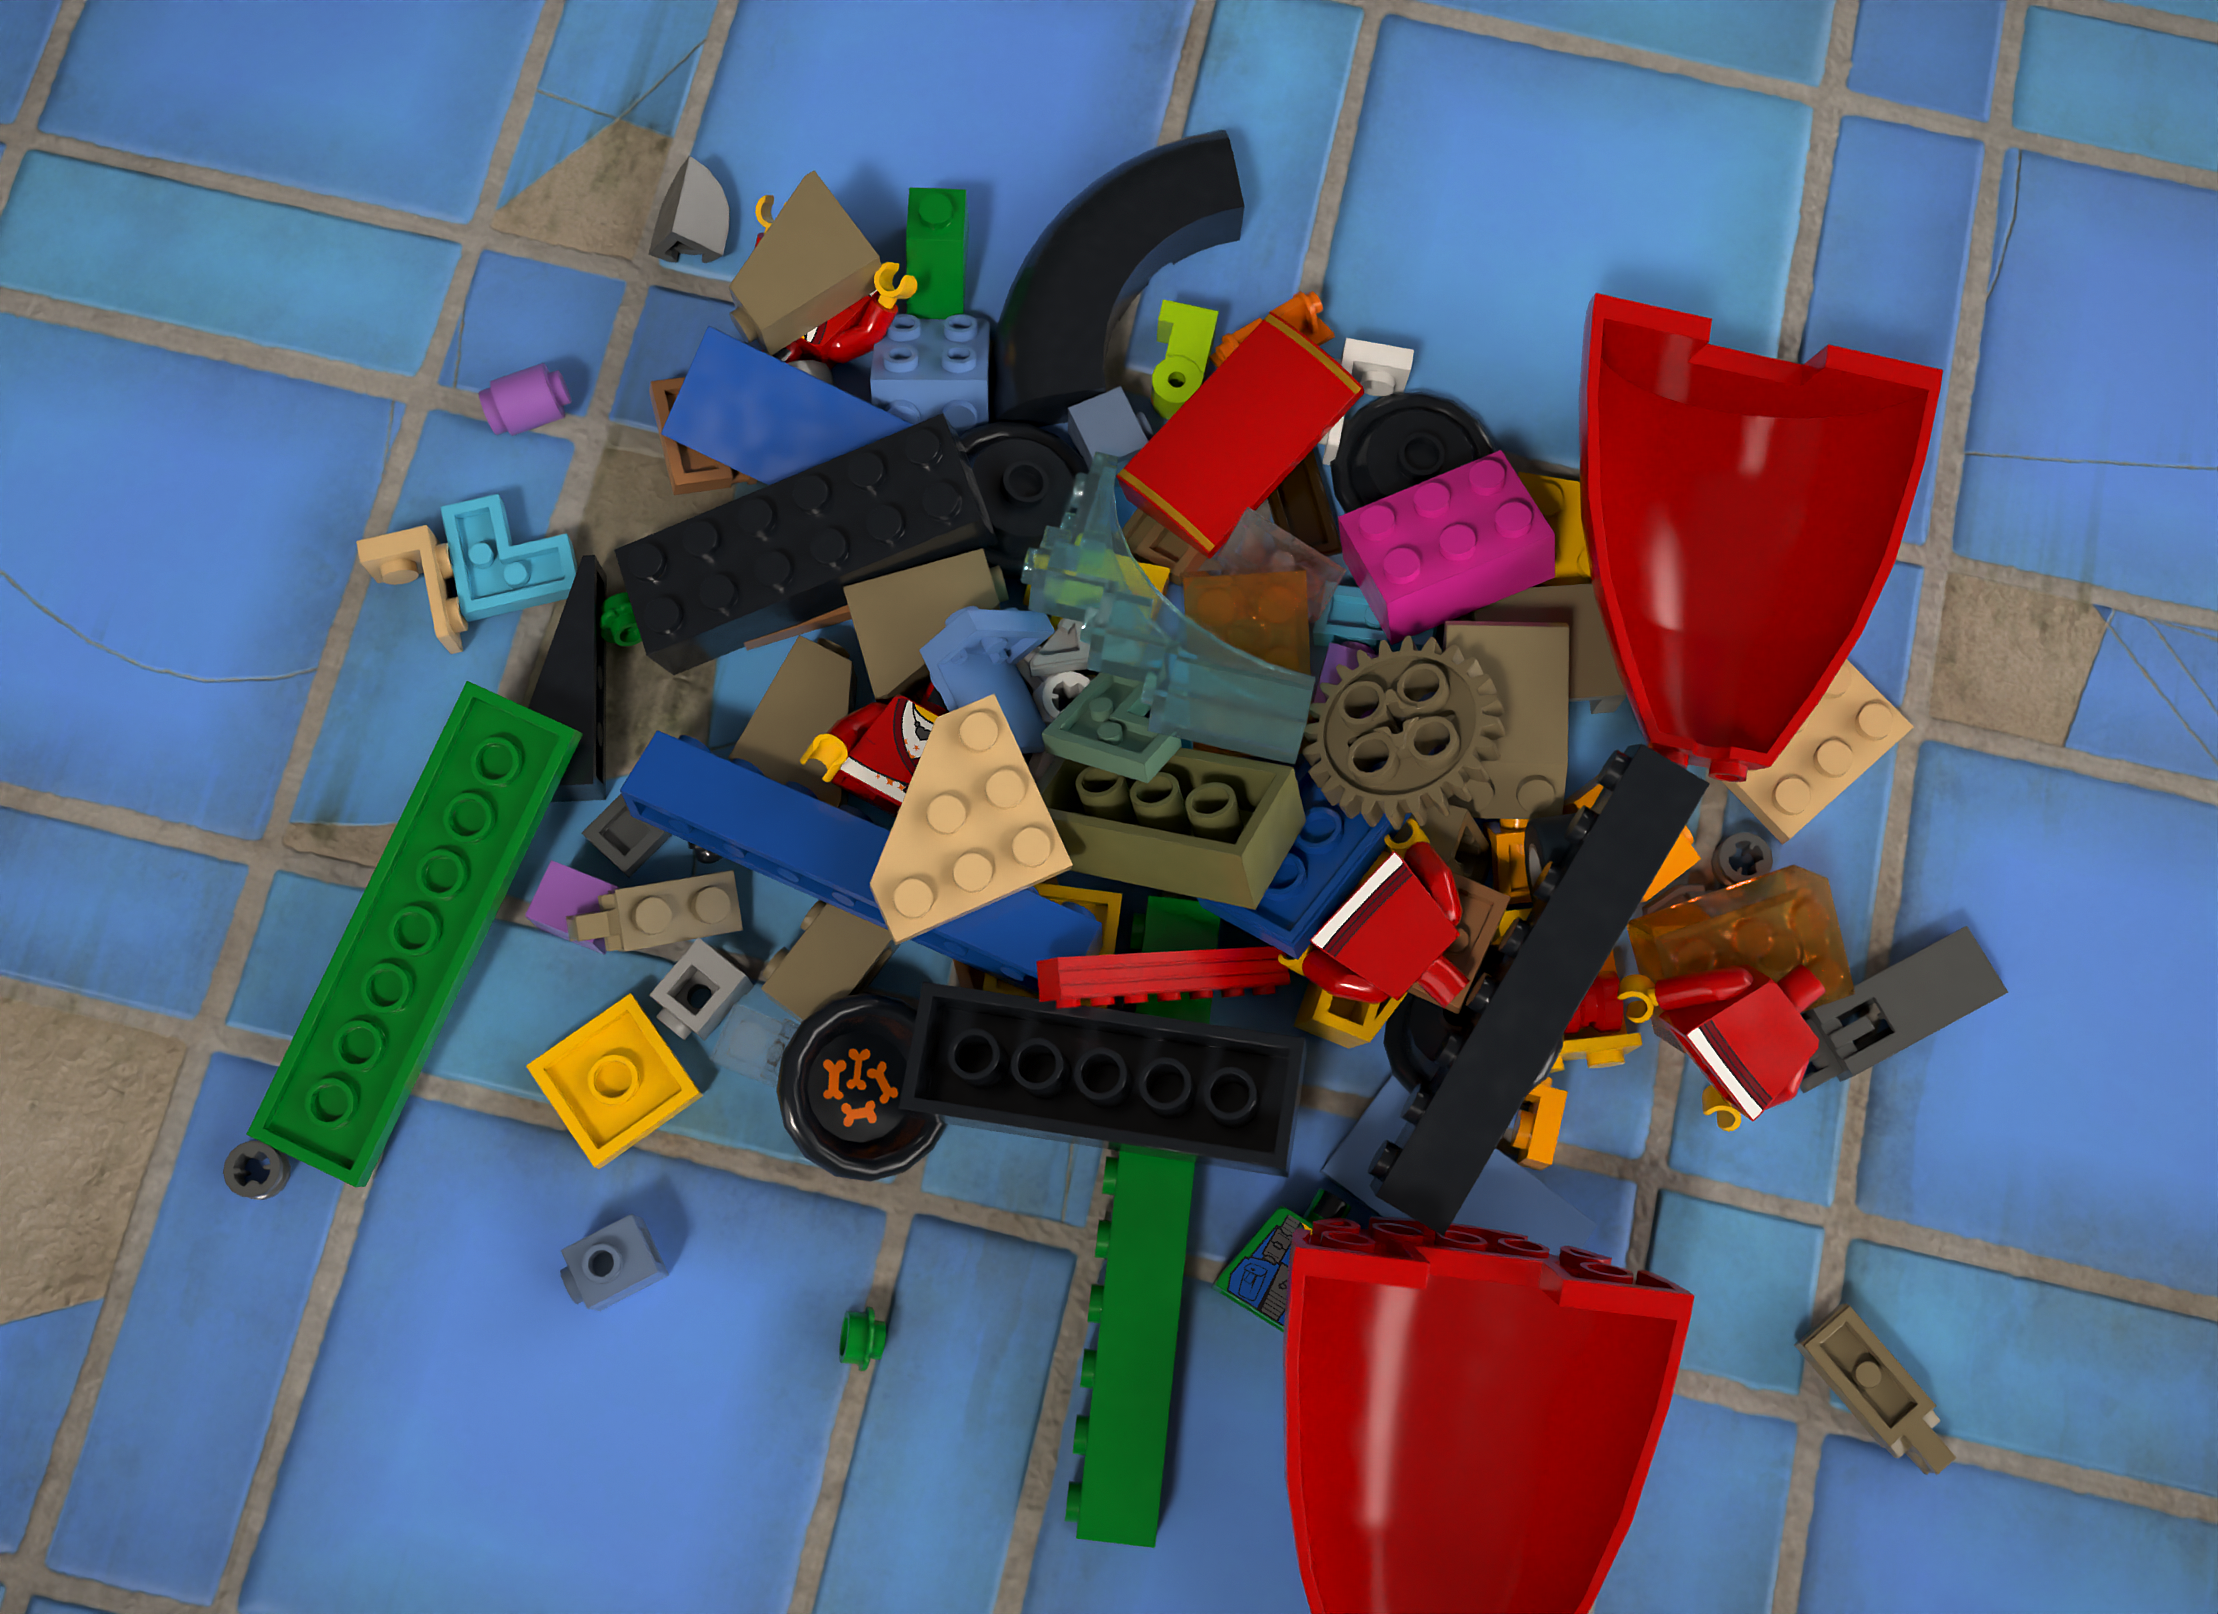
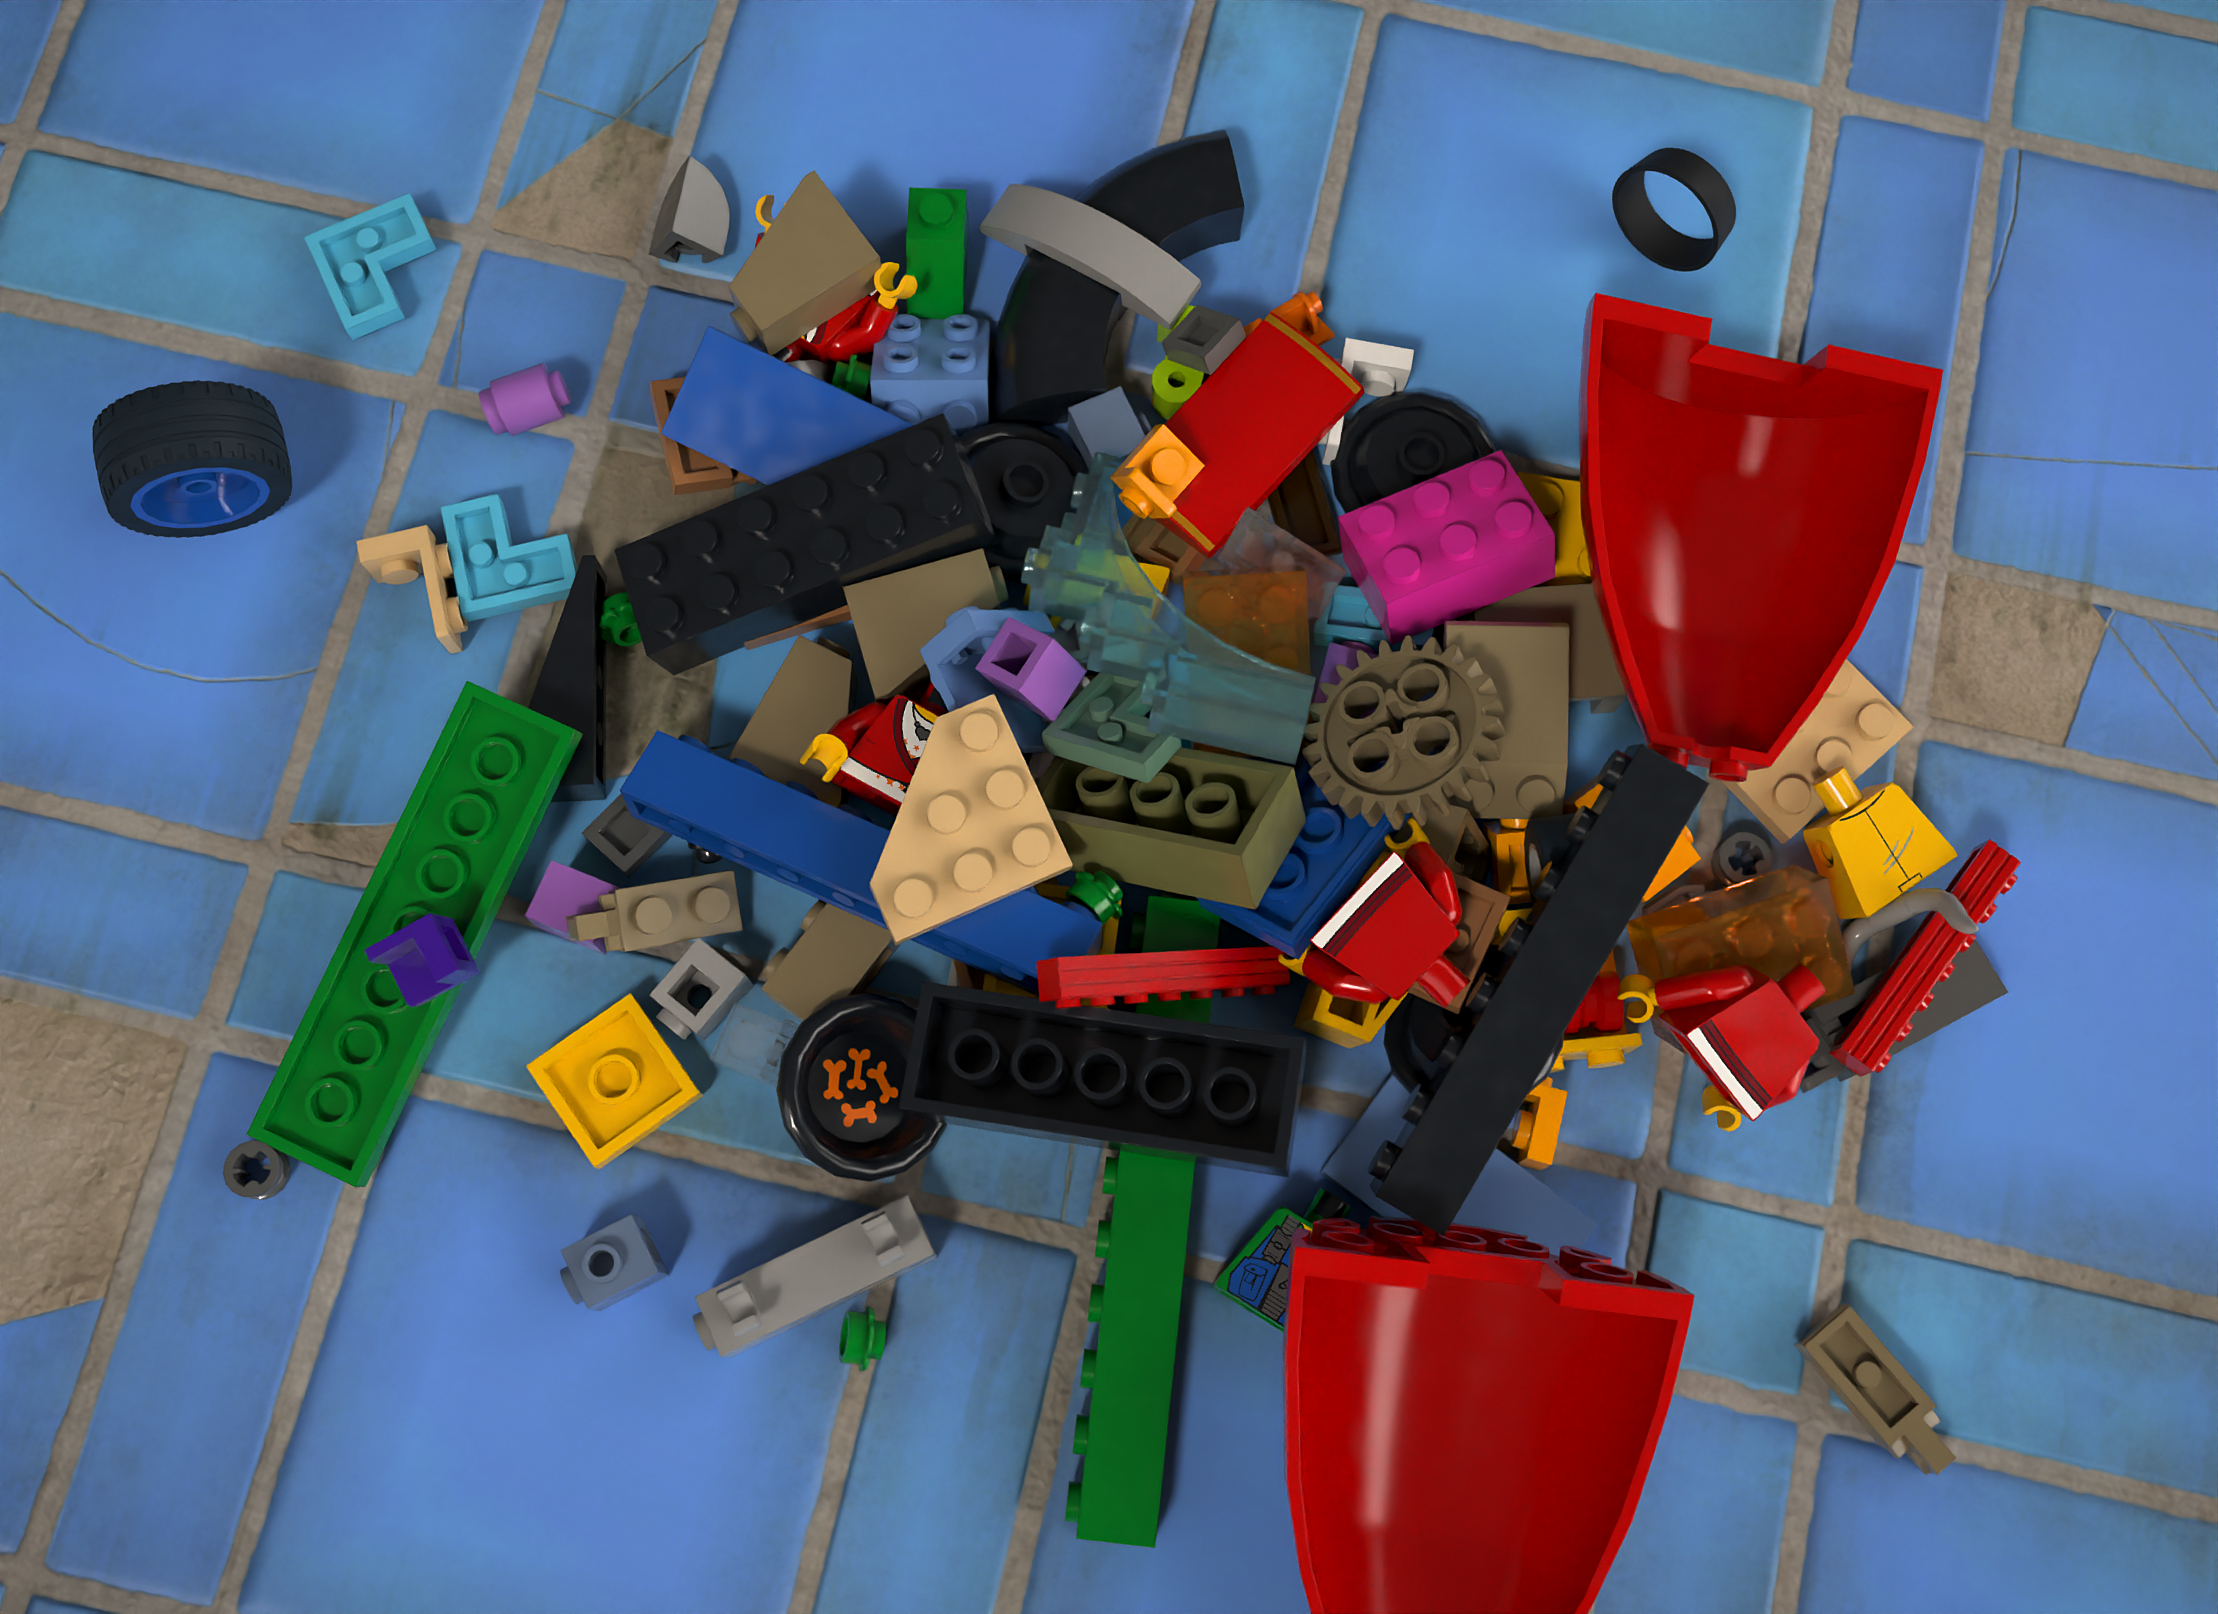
none -> black wheel [92,380,292,538]
none -> medium azure plate [304,193,437,340]
none -> dark purple panel [364,913,480,1007]
none -> light grey brick [693,1195,937,1358]
none -> green plate [831,354,872,400]
none -> medium lavender brick [975,617,1087,722]
none -> light grey slope [979,184,1201,330]
none -> green plate [1065,871,1123,926]
none -> light orange bracket [1110,424,1205,519]
none -> dark grey plate [1161,305,1246,375]
none -> black tyre [1612,148,1736,272]
none -> yellow torso [1803,766,1958,919]
none -> light grey animal [1825,888,1979,998]
none -> red piece [1829,839,2021,1077]

